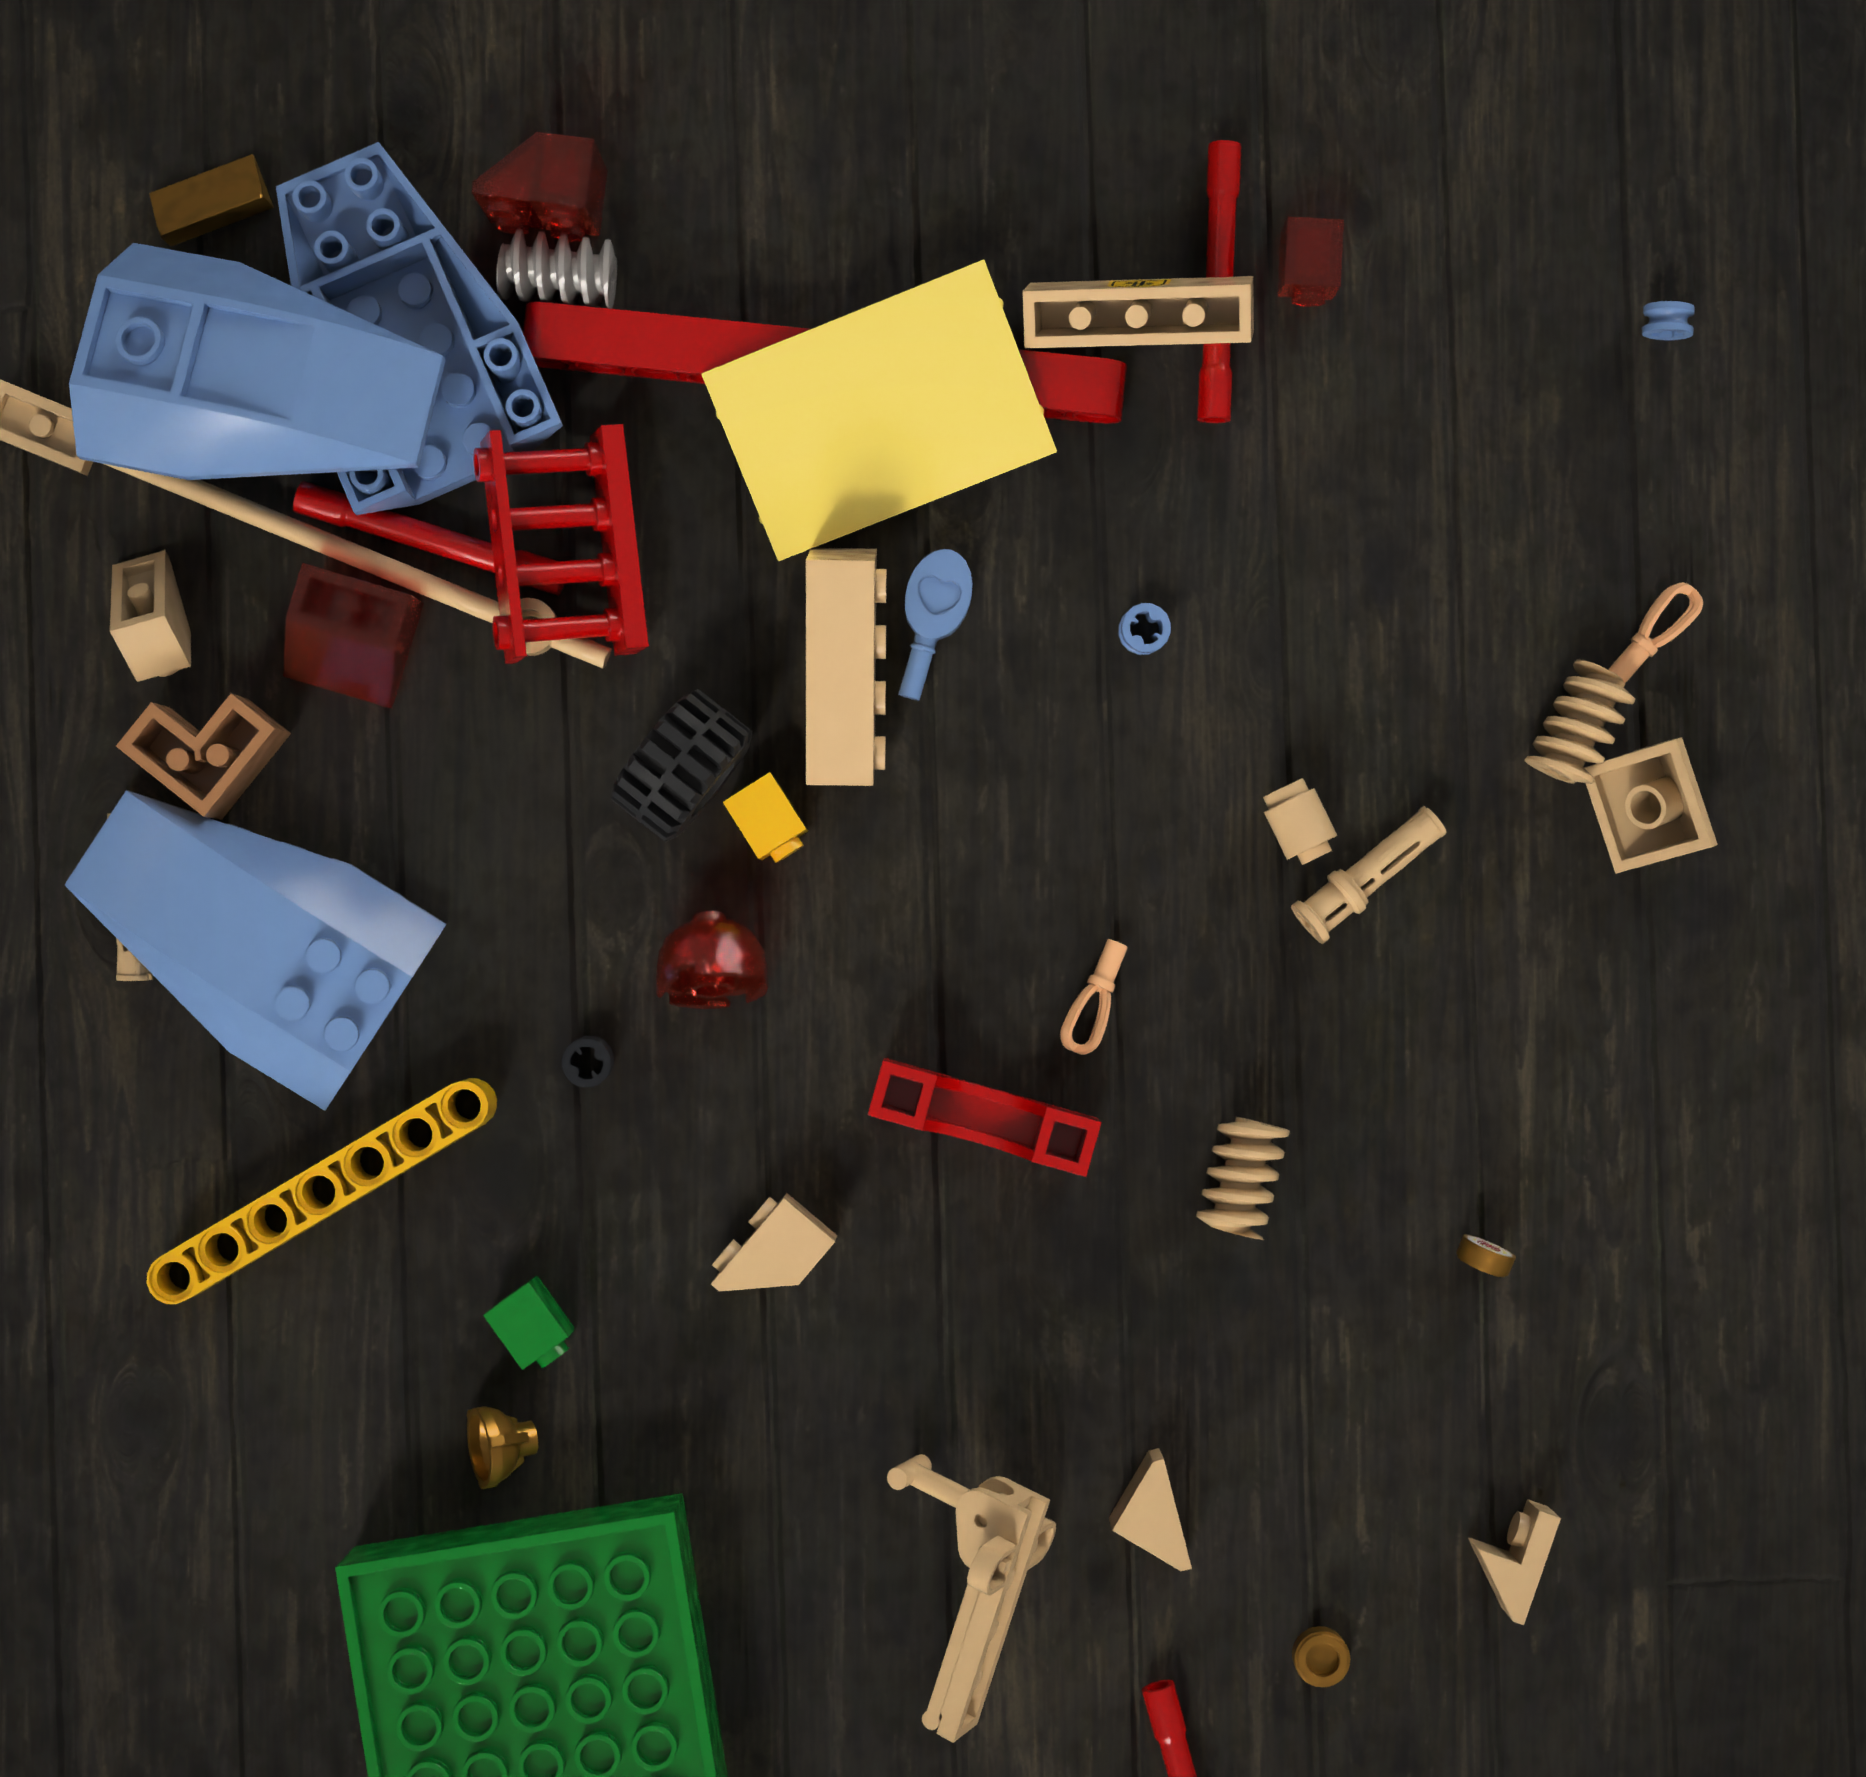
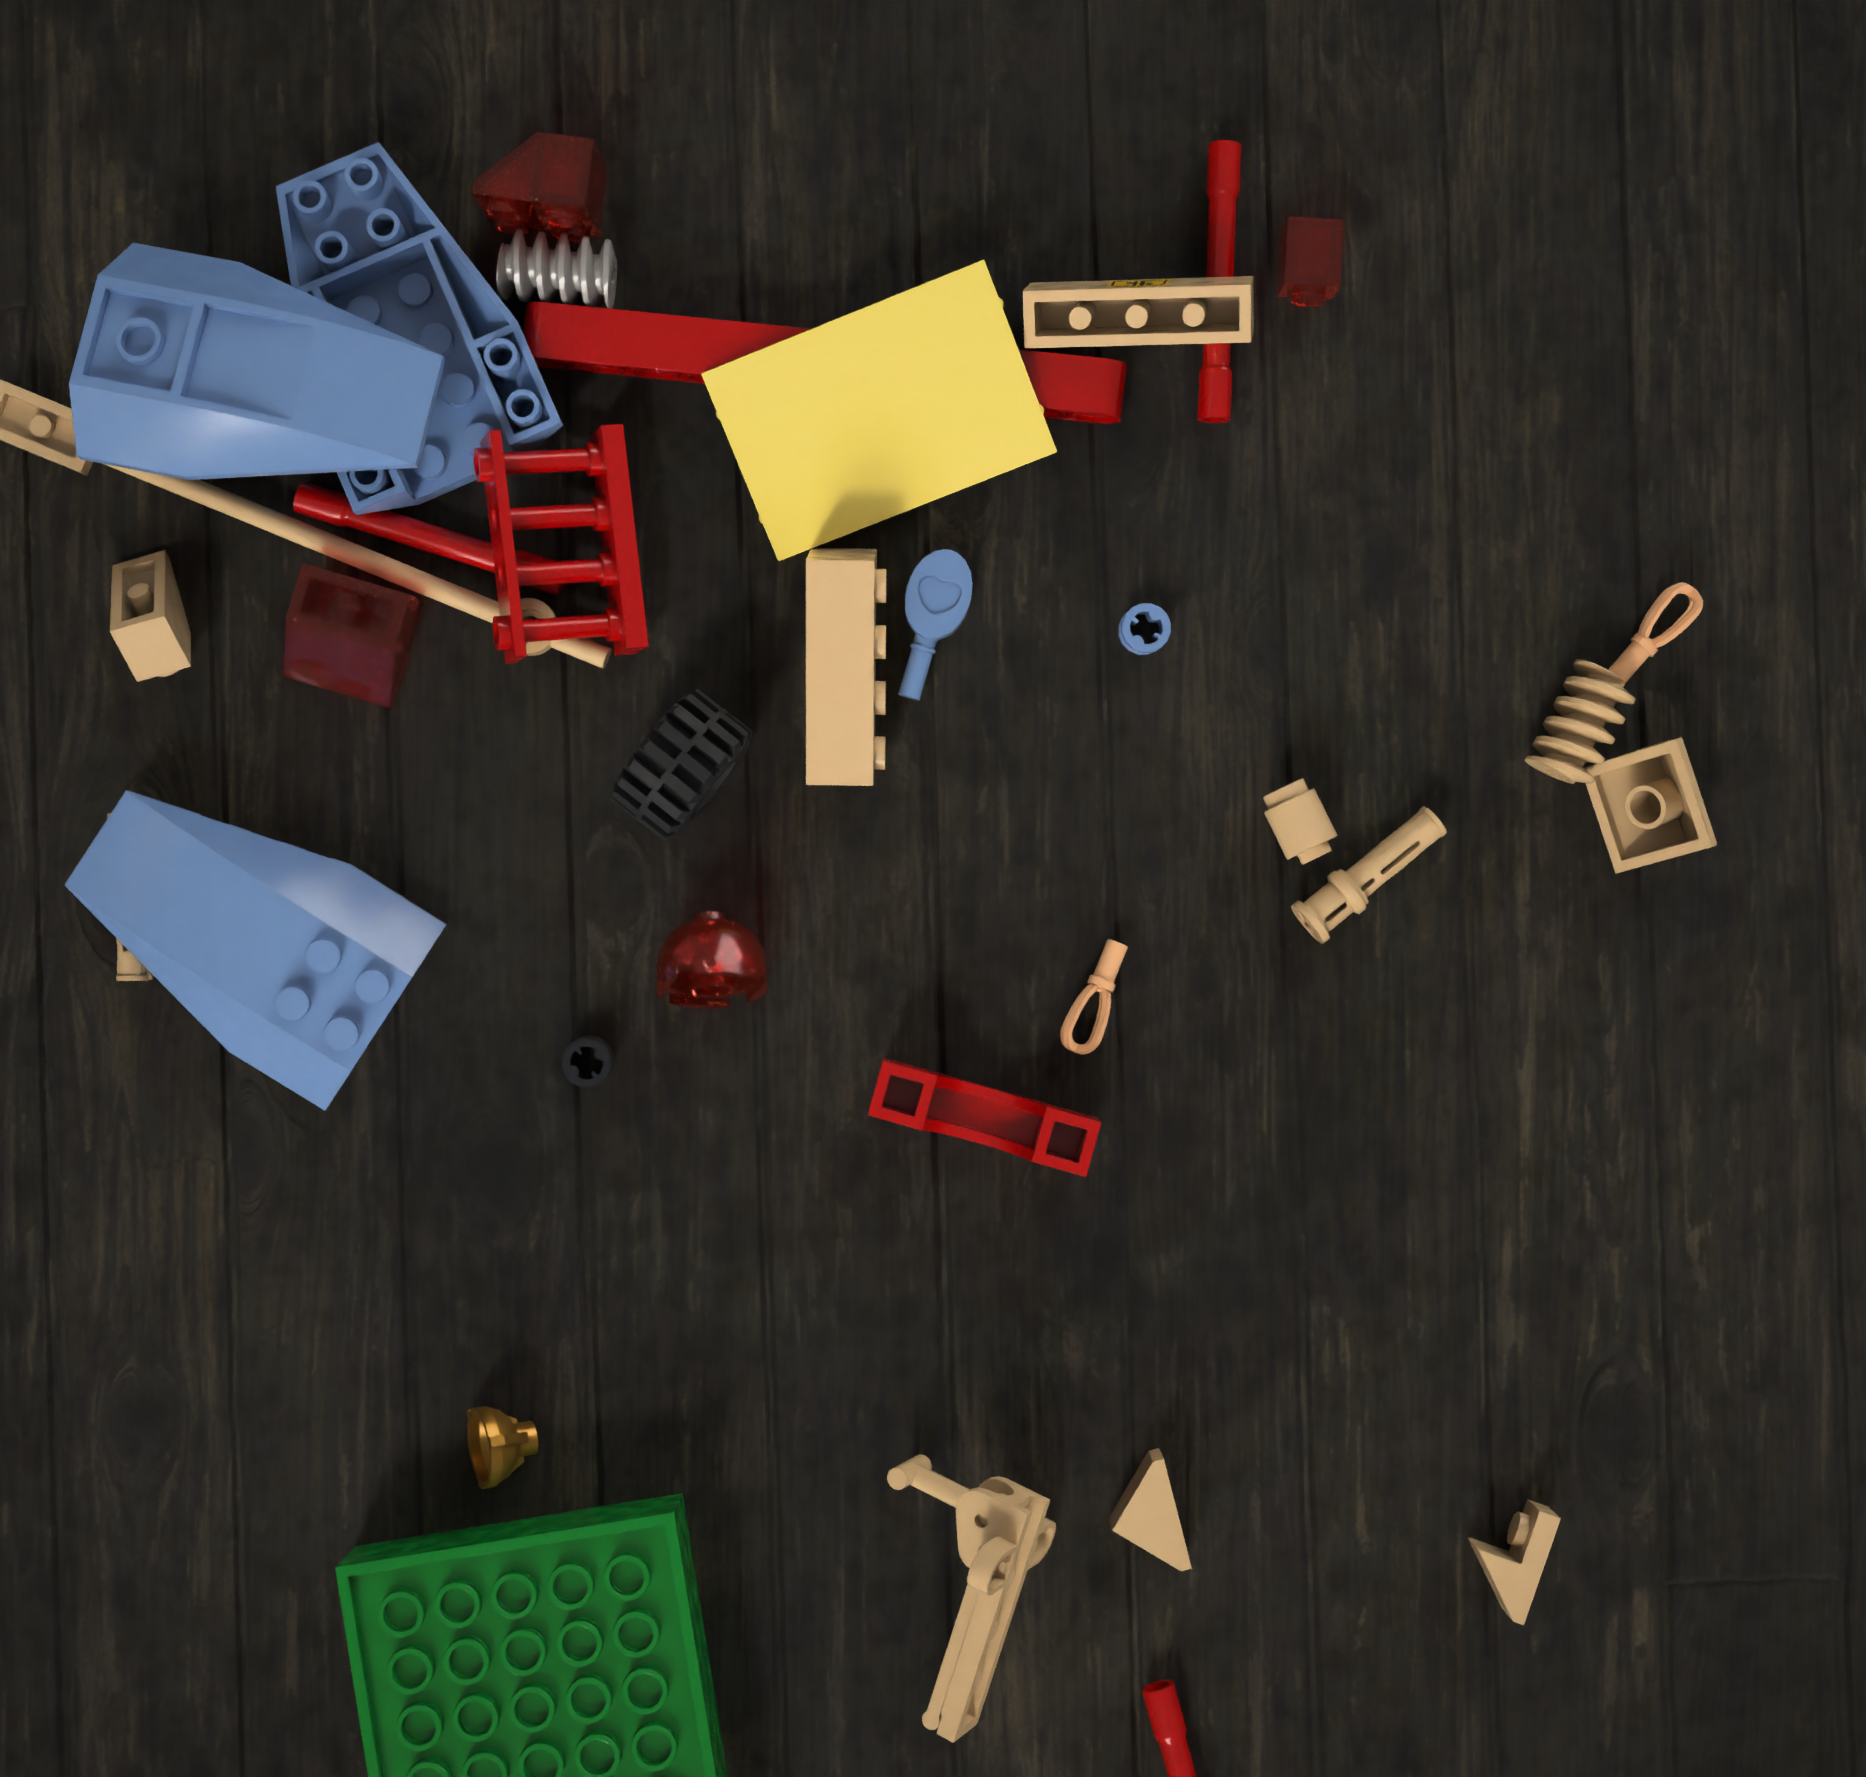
medium nougat brick [116,693,291,820] -> none
yellow beam [147,1078,497,1304] -> none
pearl gold slope [149,154,274,246] -> none
green brick [483,1275,575,1370] -> none
tan slope [711,1193,837,1291] -> none
yellow brick [723,772,808,863] -> none
tan piece [1196,1117,1290,1240] -> none
pearl gold tile [1292,1626,1350,1687] -> none
pearl gold tile [1456,1234,1516,1277] -> none
medium blue bush [1642,301,1695,340] -> none

